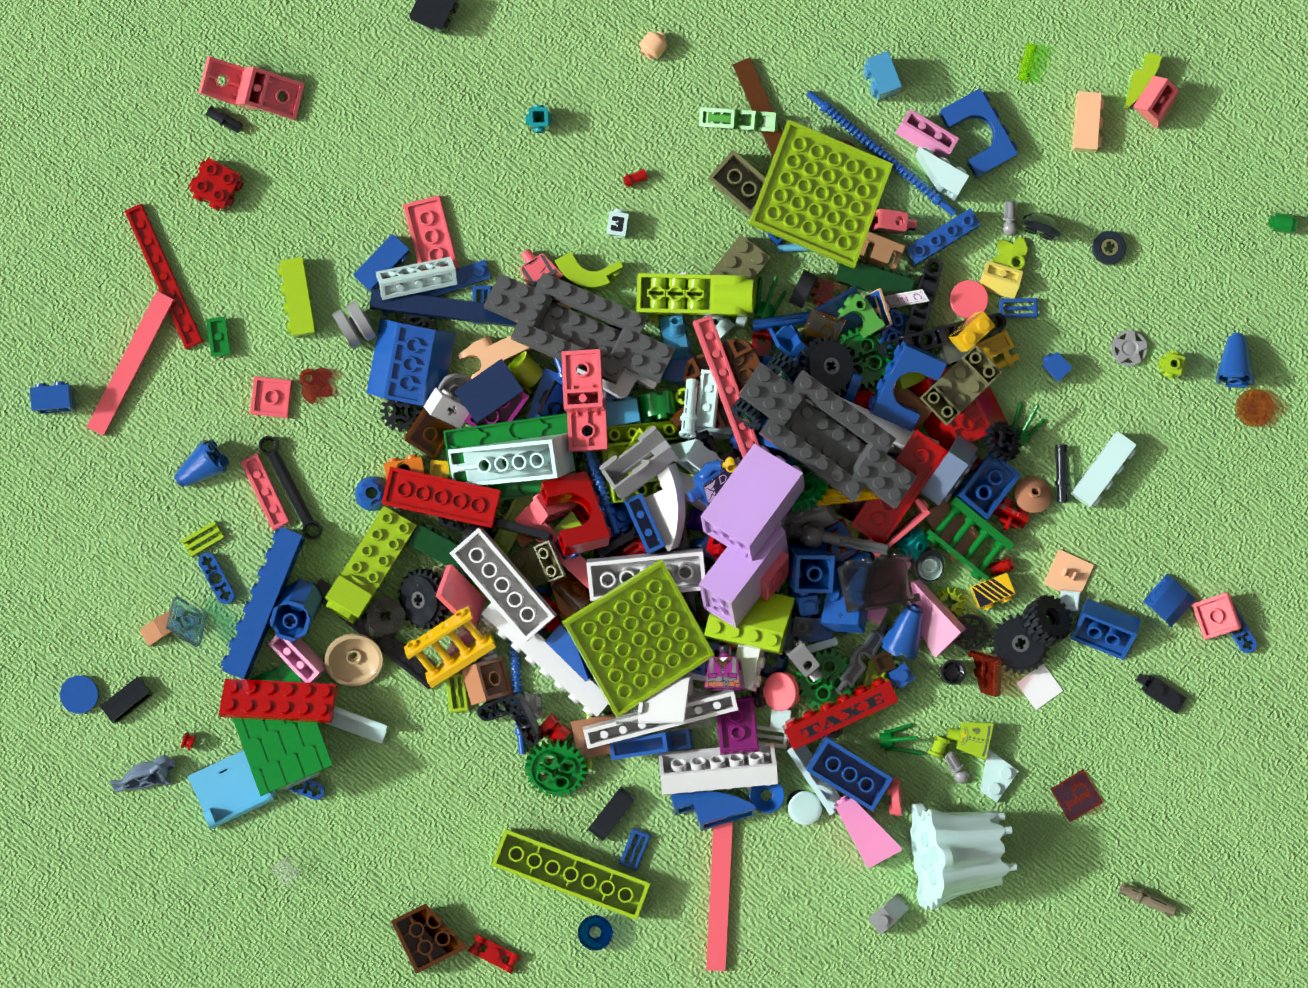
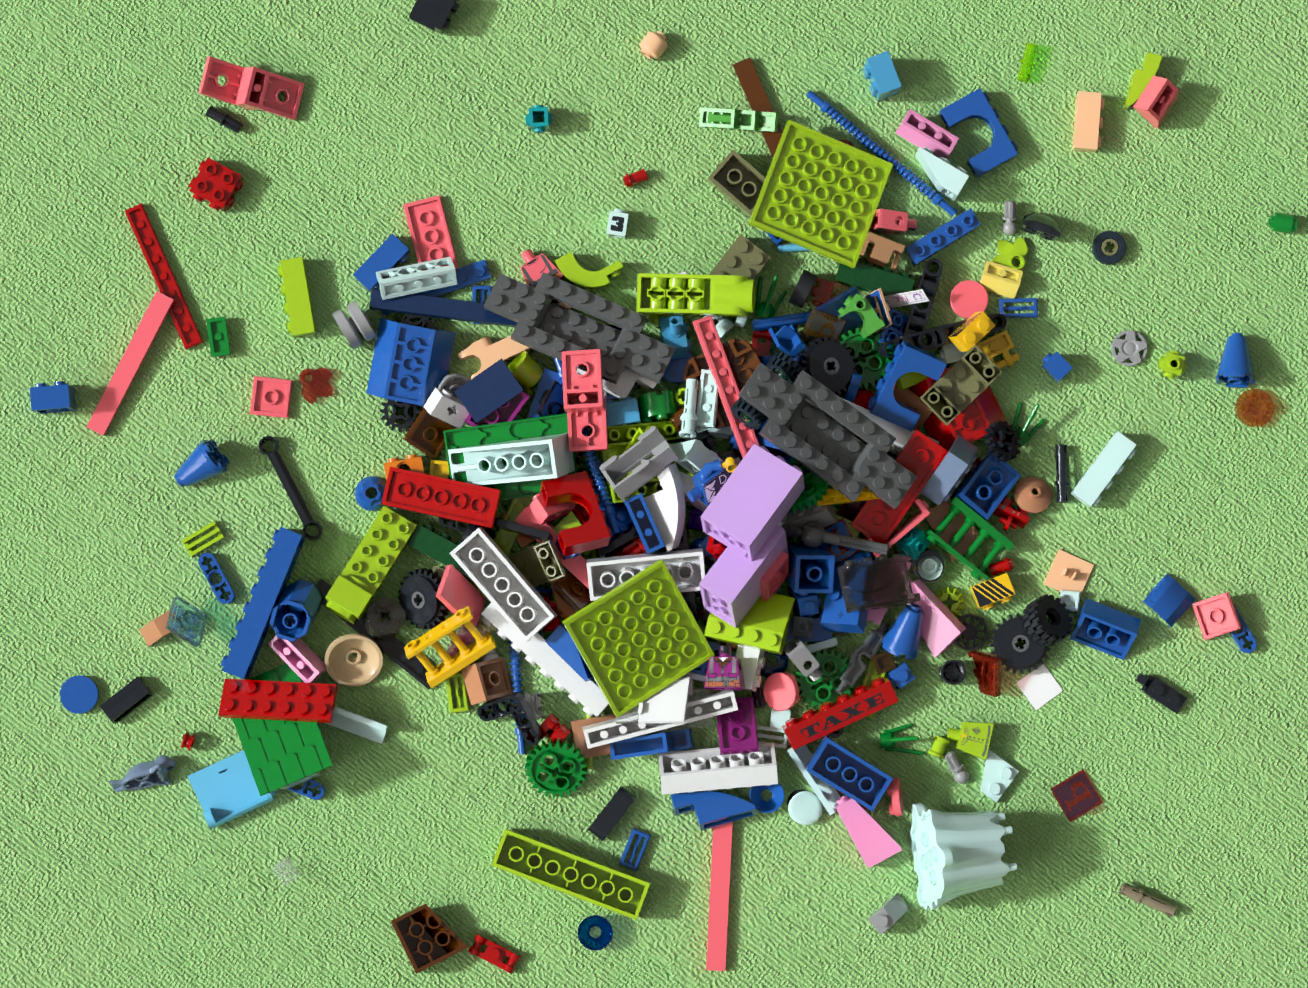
coral tile [240,453,291,531] -> none

